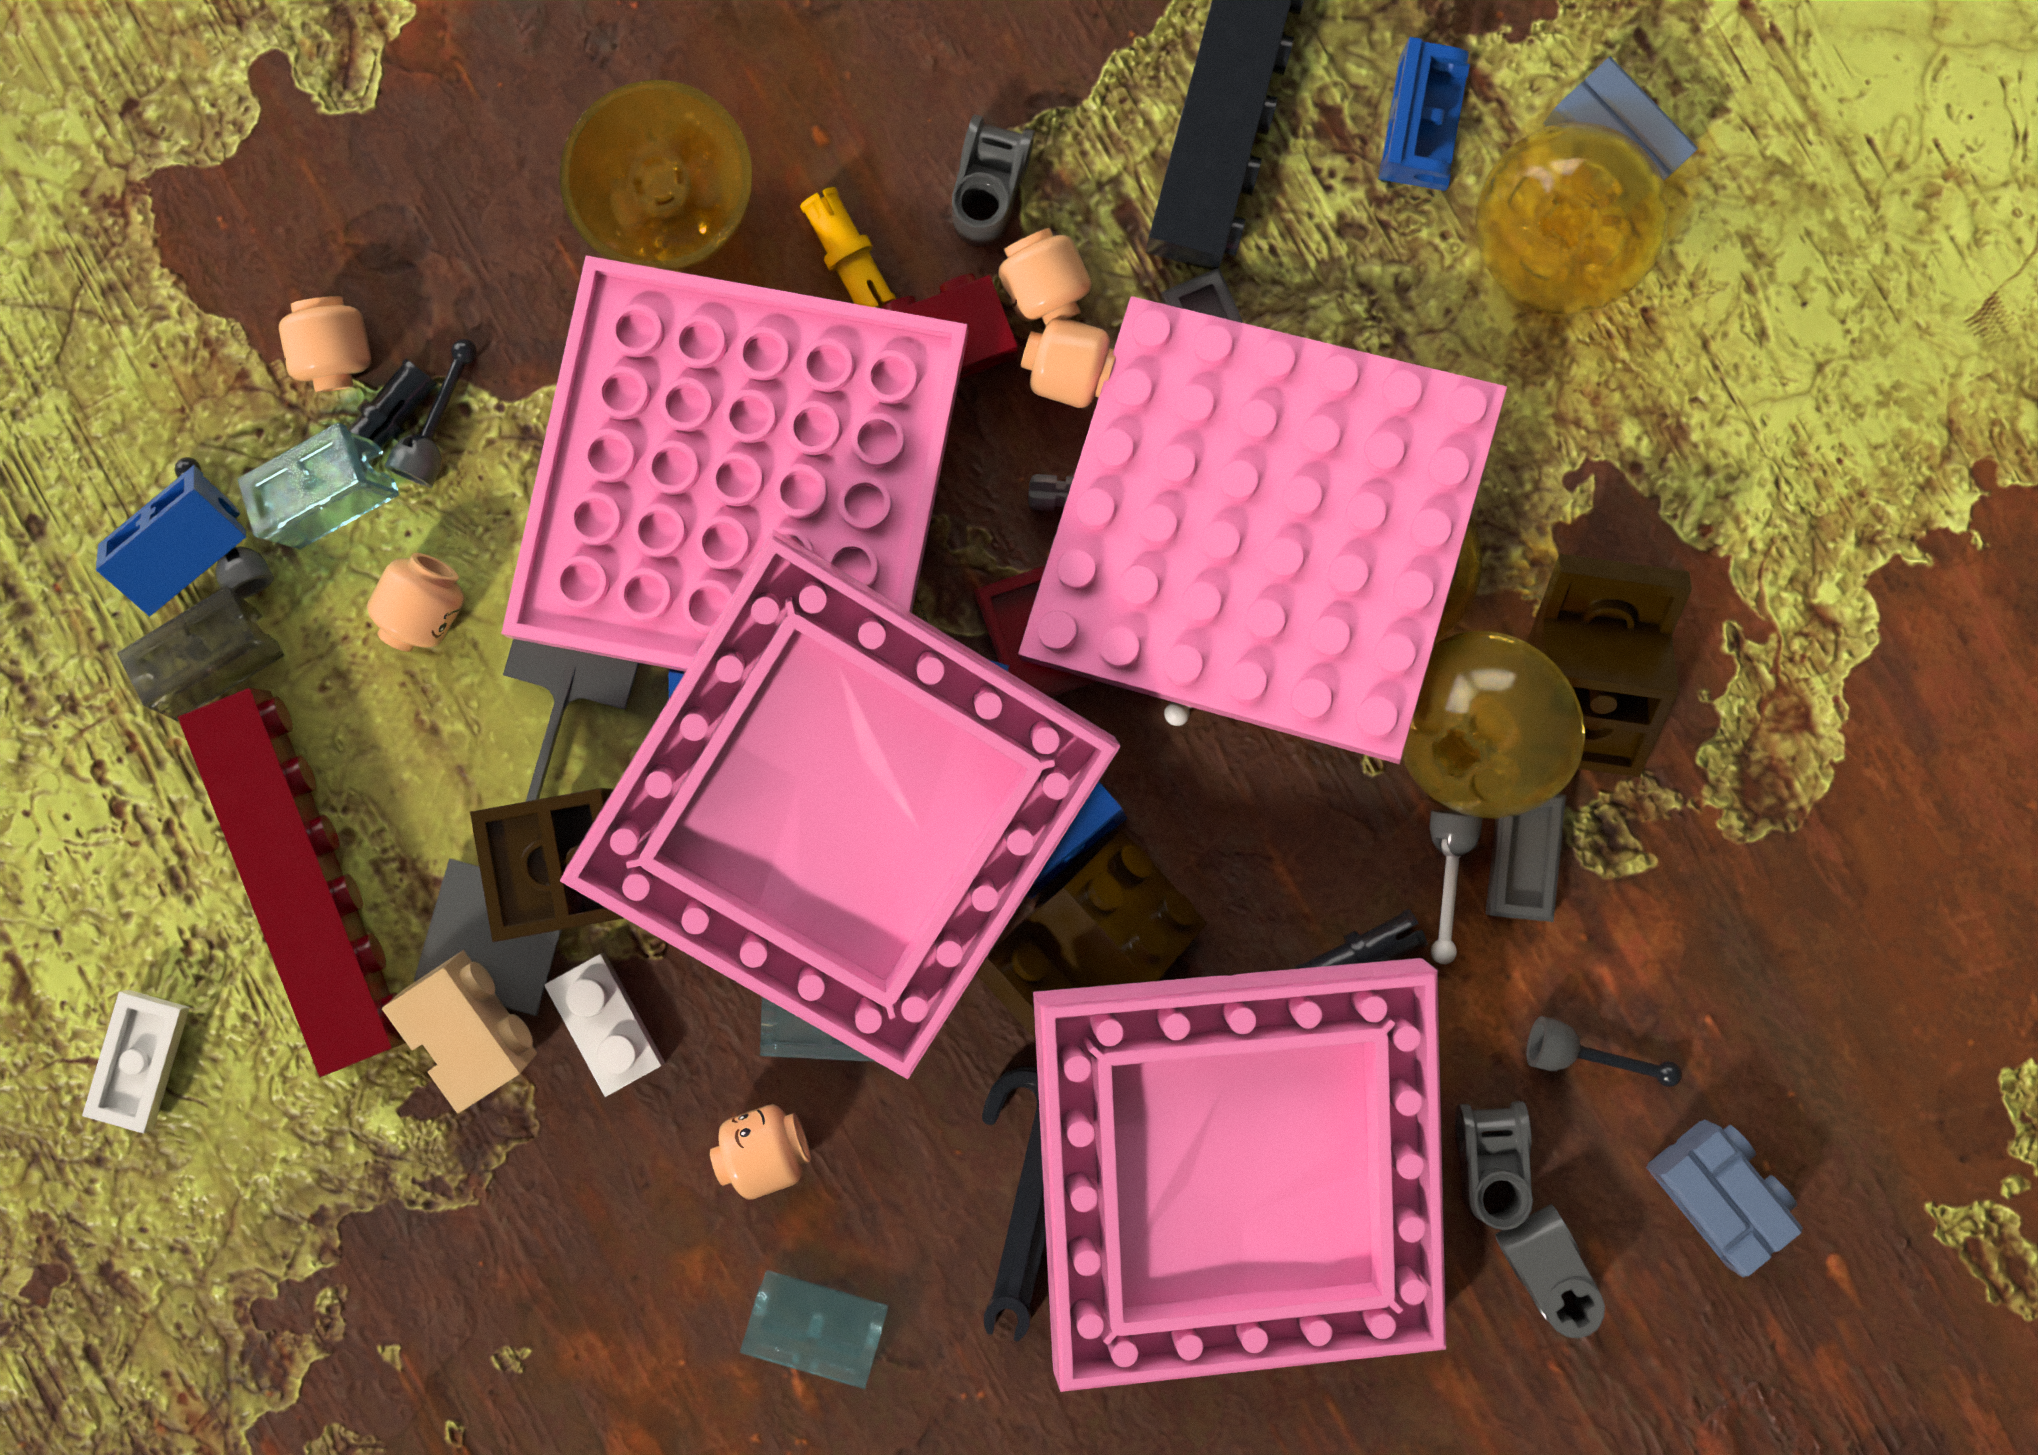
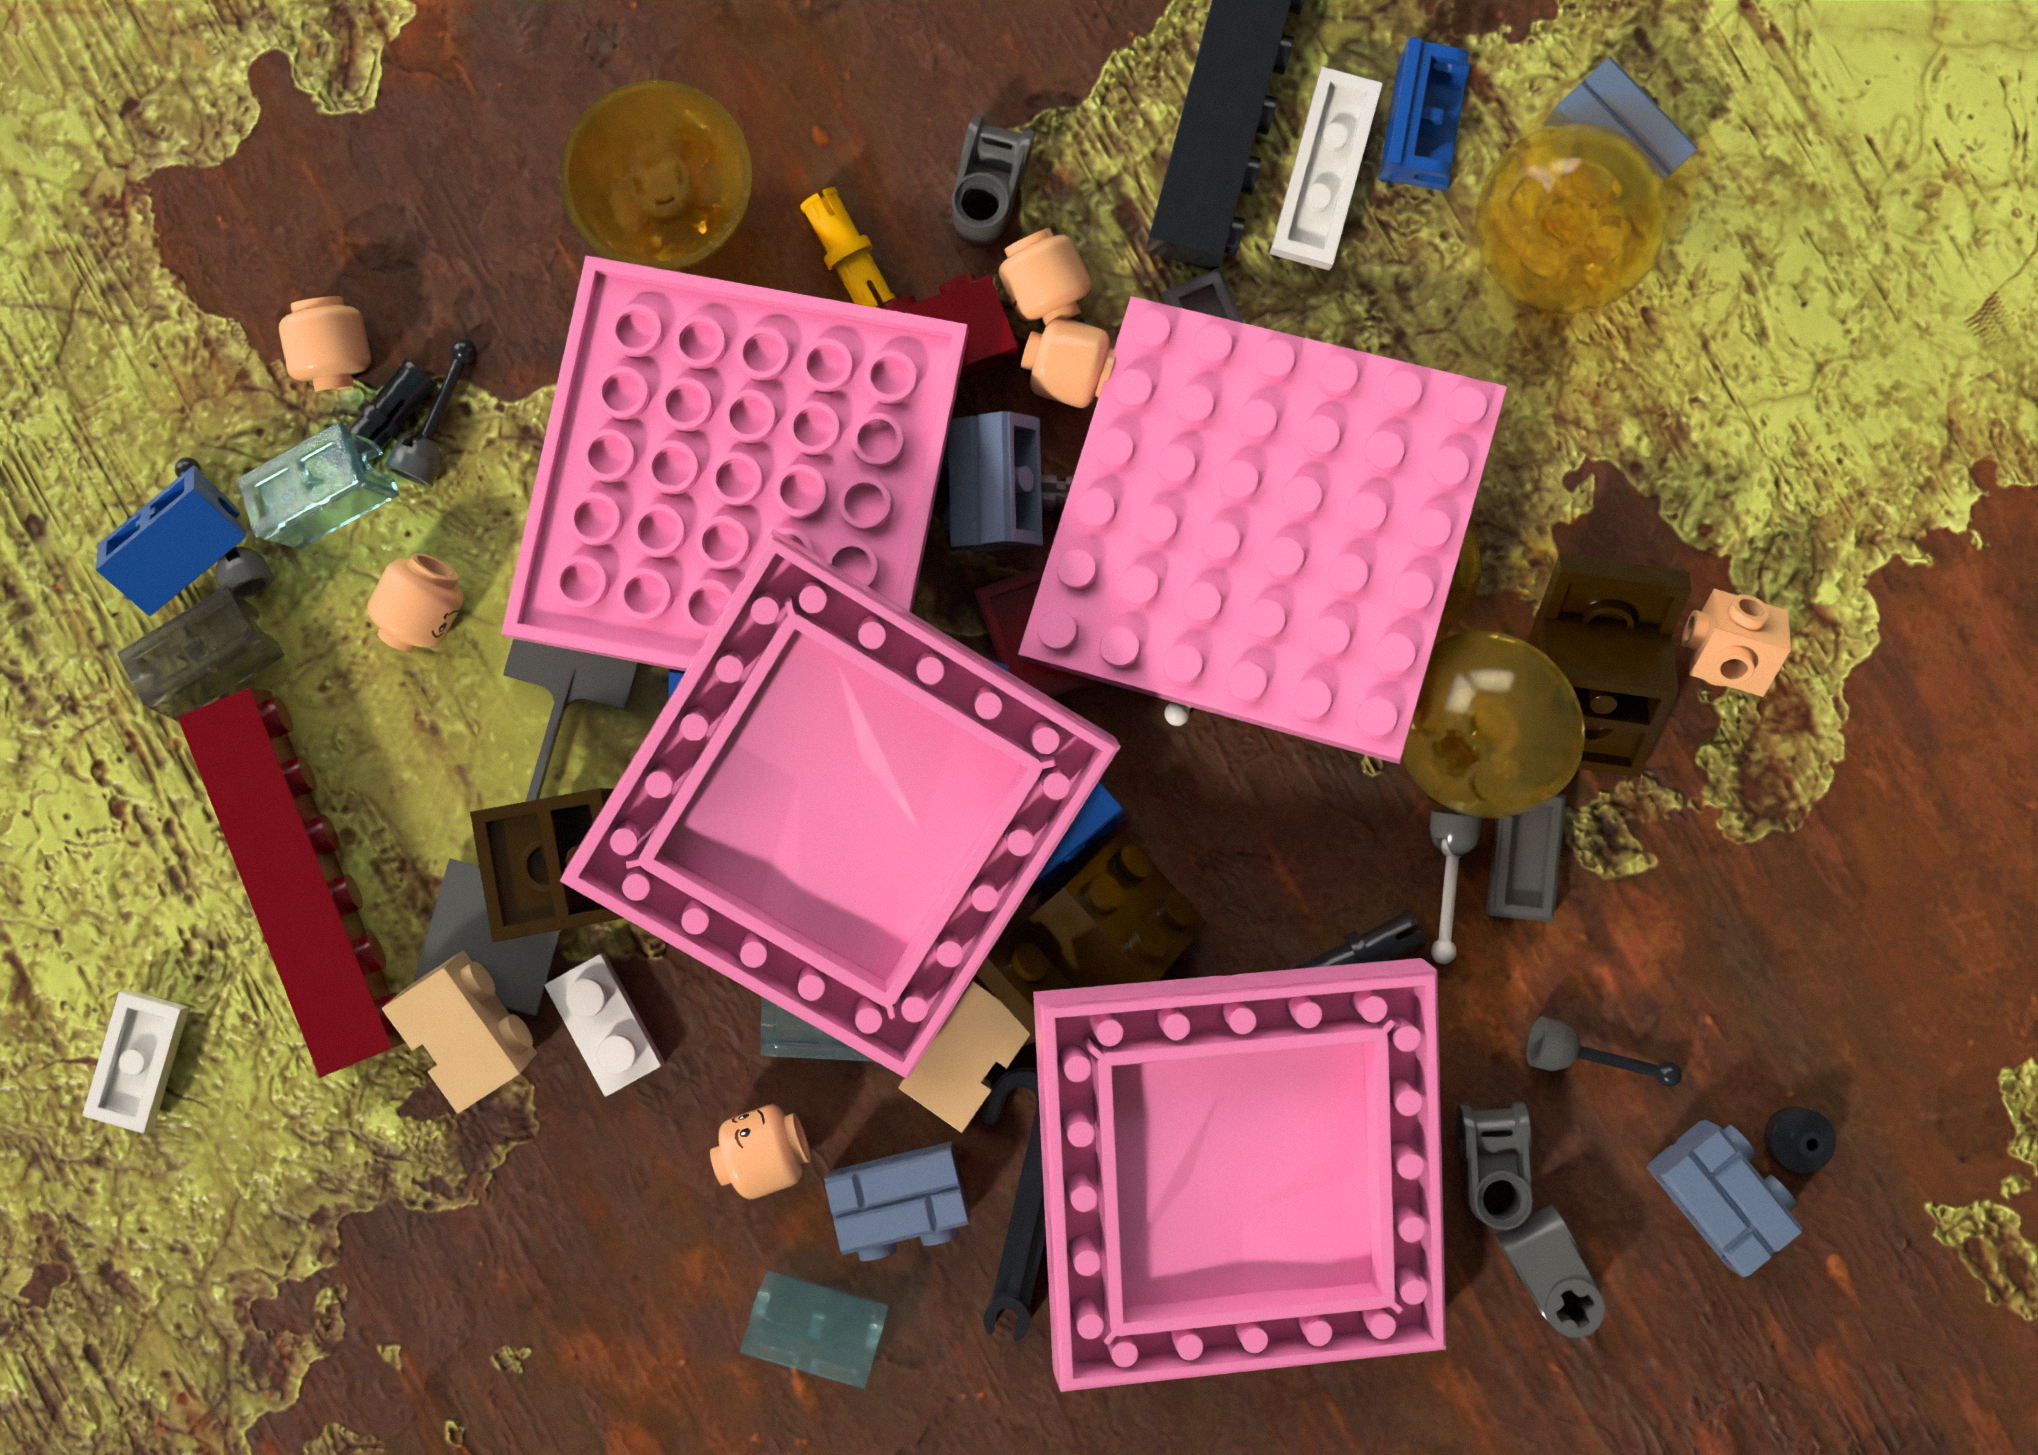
none -> sand blue brick [824,1141,970,1261]
none -> tan brick [898,977,1030,1133]
none -> sand blue brick [943,411,1043,552]
none -> white plate [1269,67,1383,271]
none -> light nougat brick [1682,589,1791,697]
none -> black tile [1764,1106,1836,1174]

